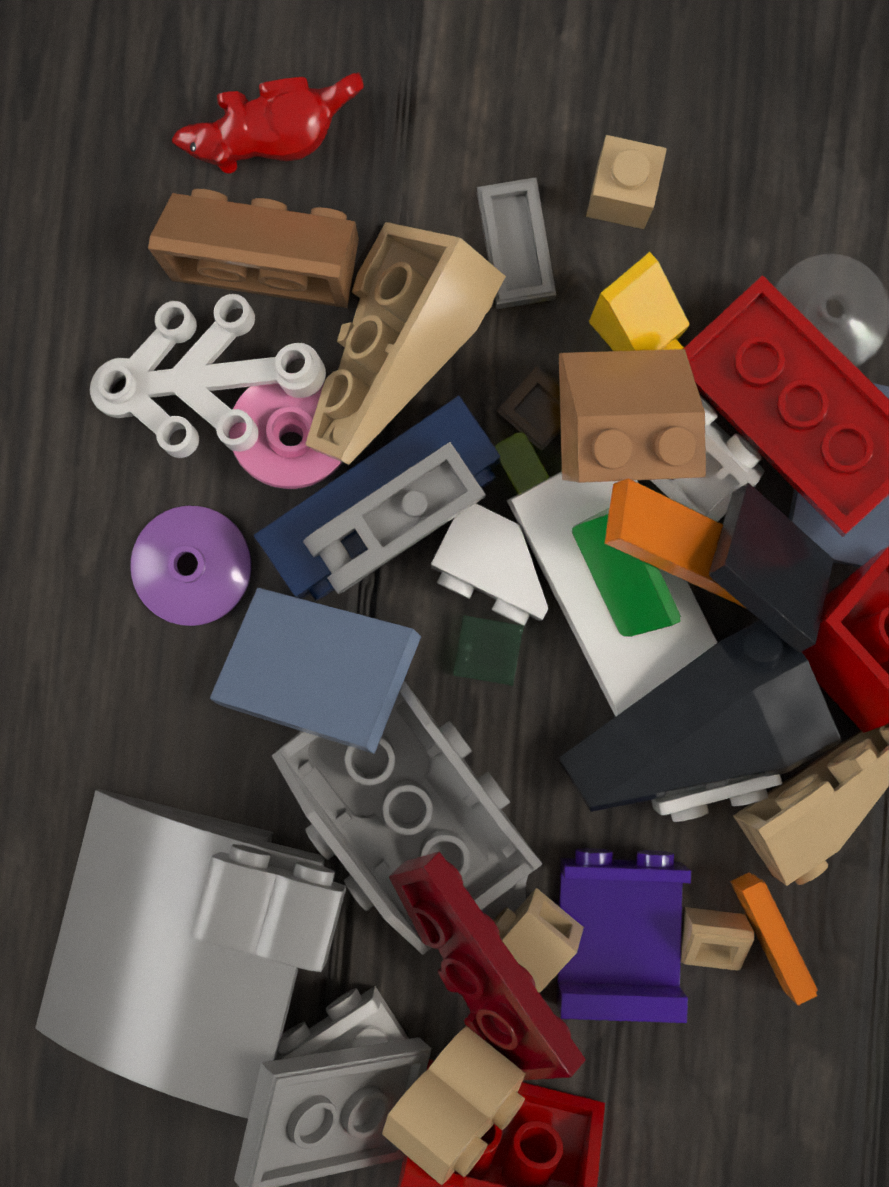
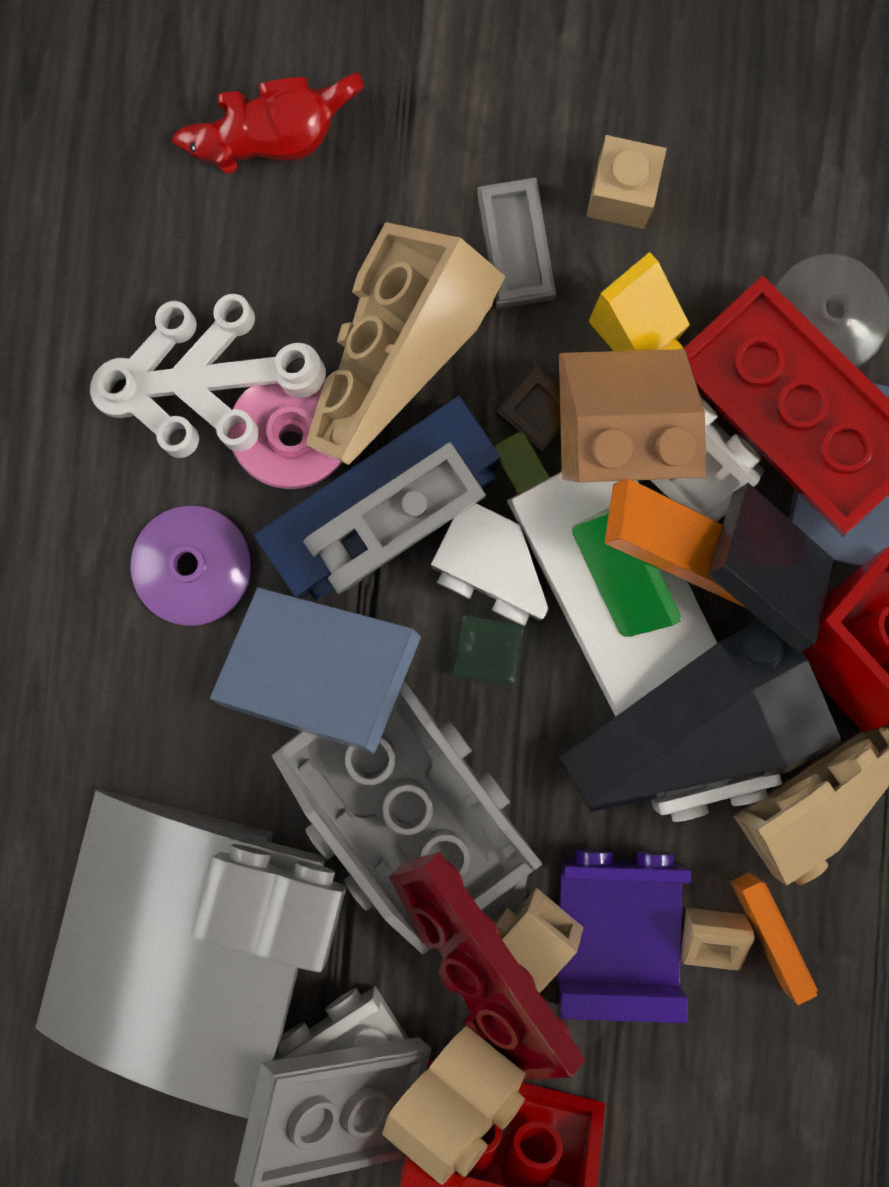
medium nougat slope [148,189,359,308] -> none

